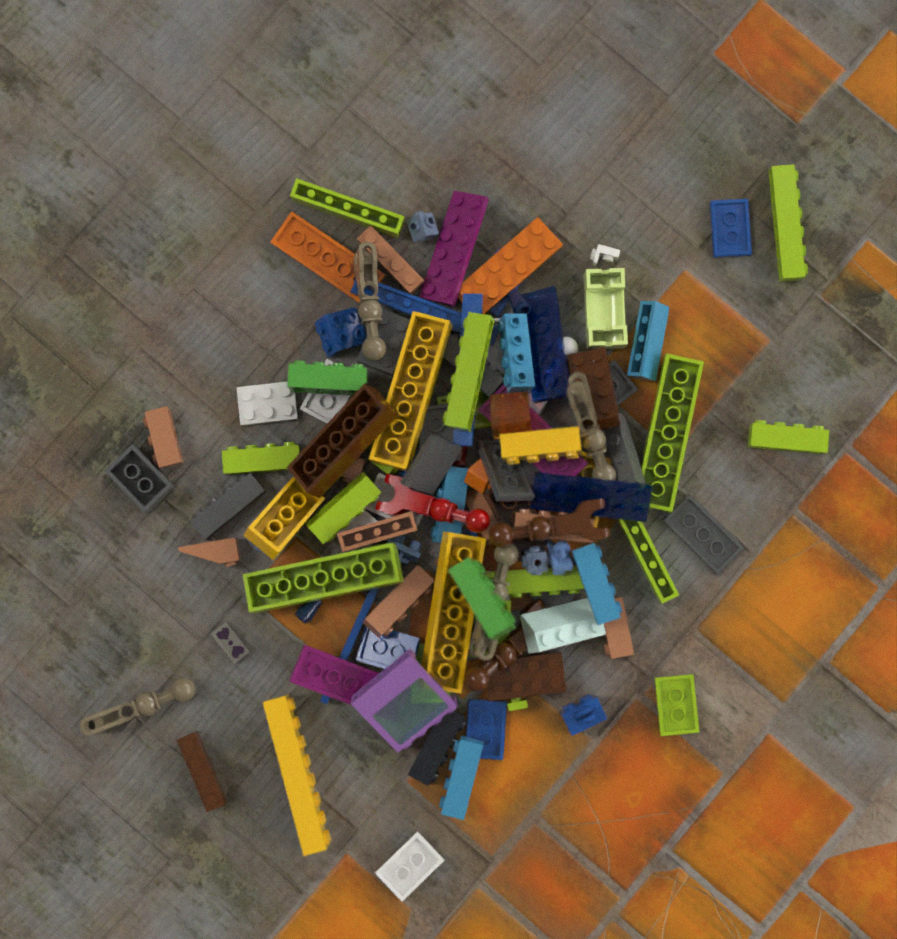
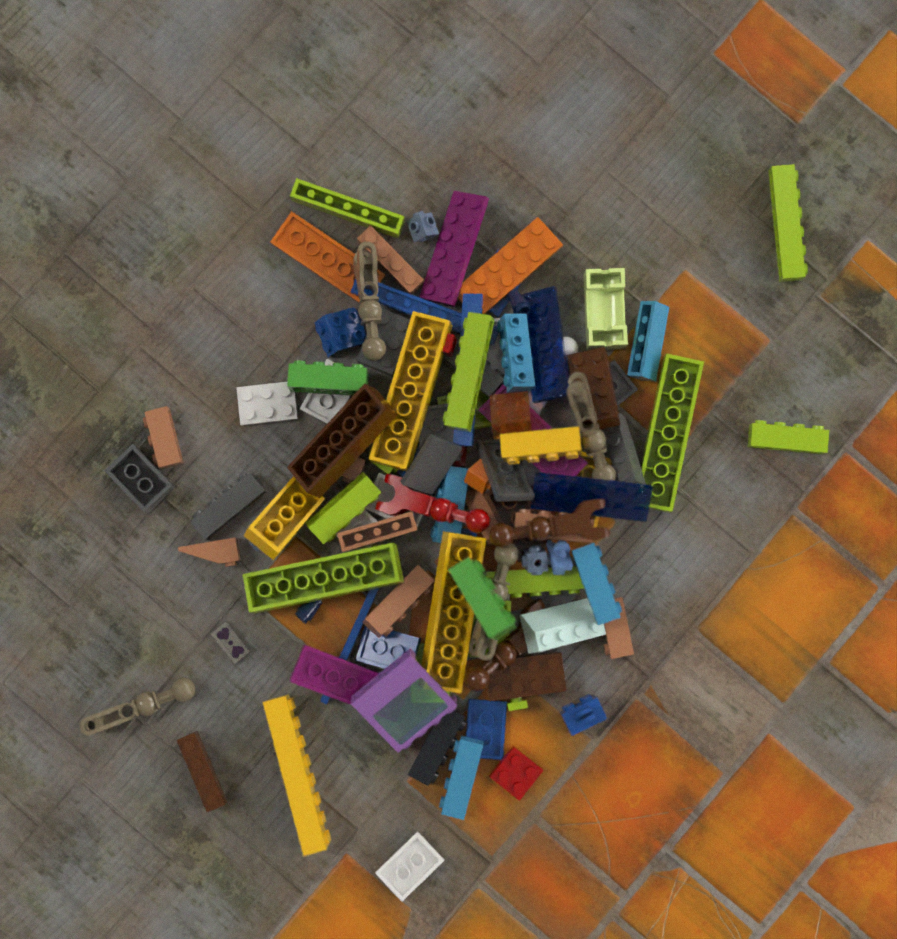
lime brick [222,442,301,475] -> none
medium blue hips [387,535,422,565] -> none
white bracket [590,244,620,266] -> none
lime brick [607,491,679,604] -> none
lime plate [654,674,699,736] -> none
dark grey tile [662,494,744,575] -> none
blue tile [709,199,752,258] -> none
none -> red tile [442,333,457,357]
none -> red plate [489,746,544,801]

